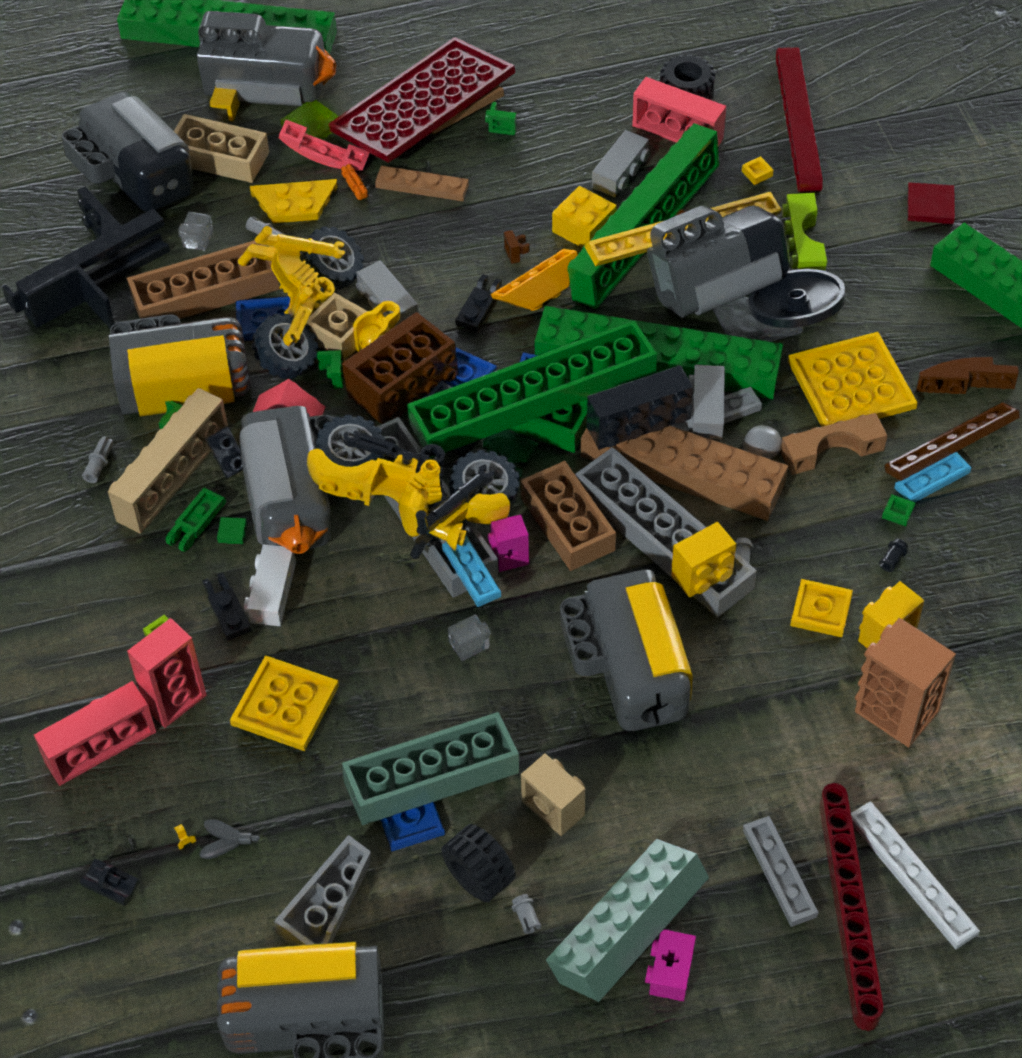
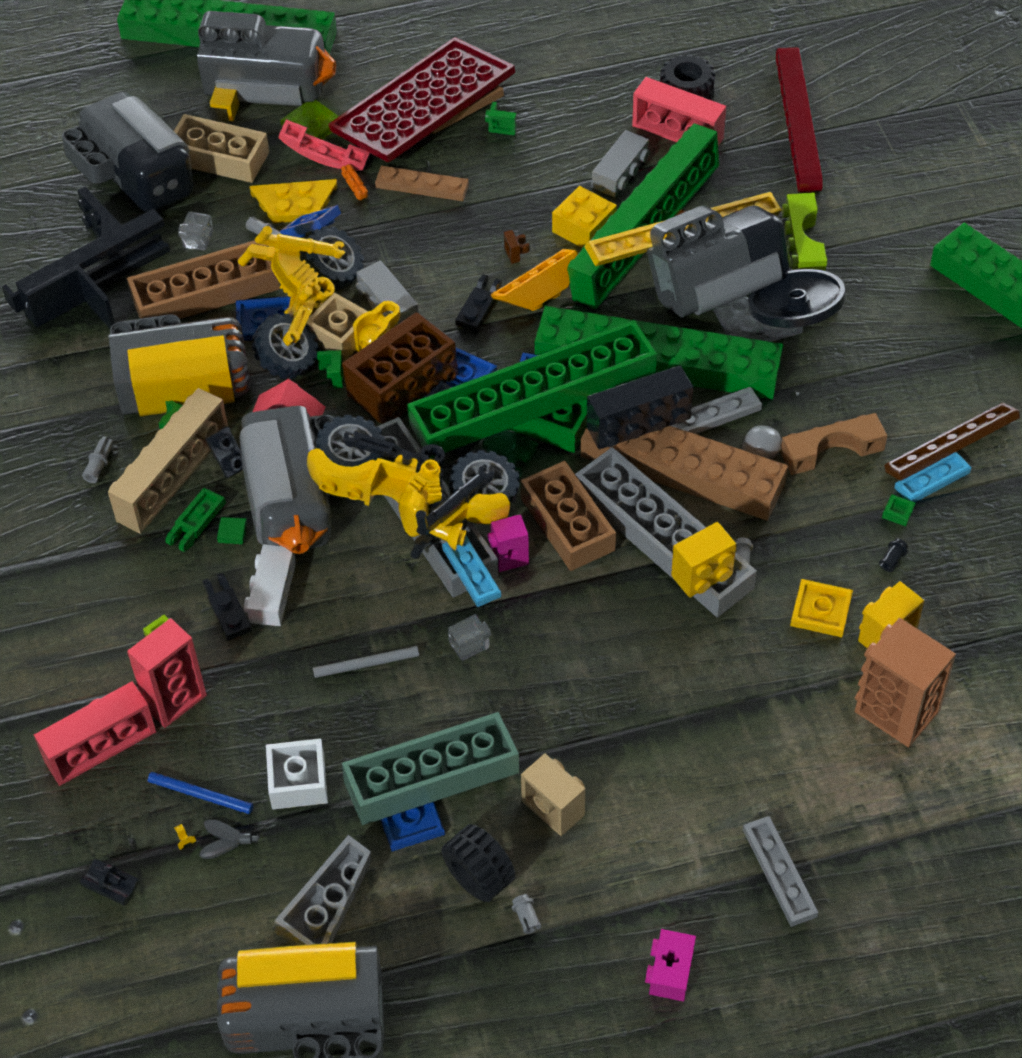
yellow plate [230,655,339,751] -> none
sand green brick [546,839,709,1002] -> none
dark grey piece [560,570,693,731] -> none
light grey brick [688,365,724,440] -> none
yellow plate [741,156,774,185] -> none
yellow plate [788,332,918,427] -> none
dark red beam [819,783,883,1031] -> none
white tile [851,801,980,950] -> none
dark red tile [907,182,955,224] -> none
reddish brown slope [916,357,1019,394] -> none
none -> blue bar [148,772,253,815]
none -> white brick [266,739,328,810]
none -> blue plate [280,205,341,238]
none -> light grey bar [313,646,419,678]

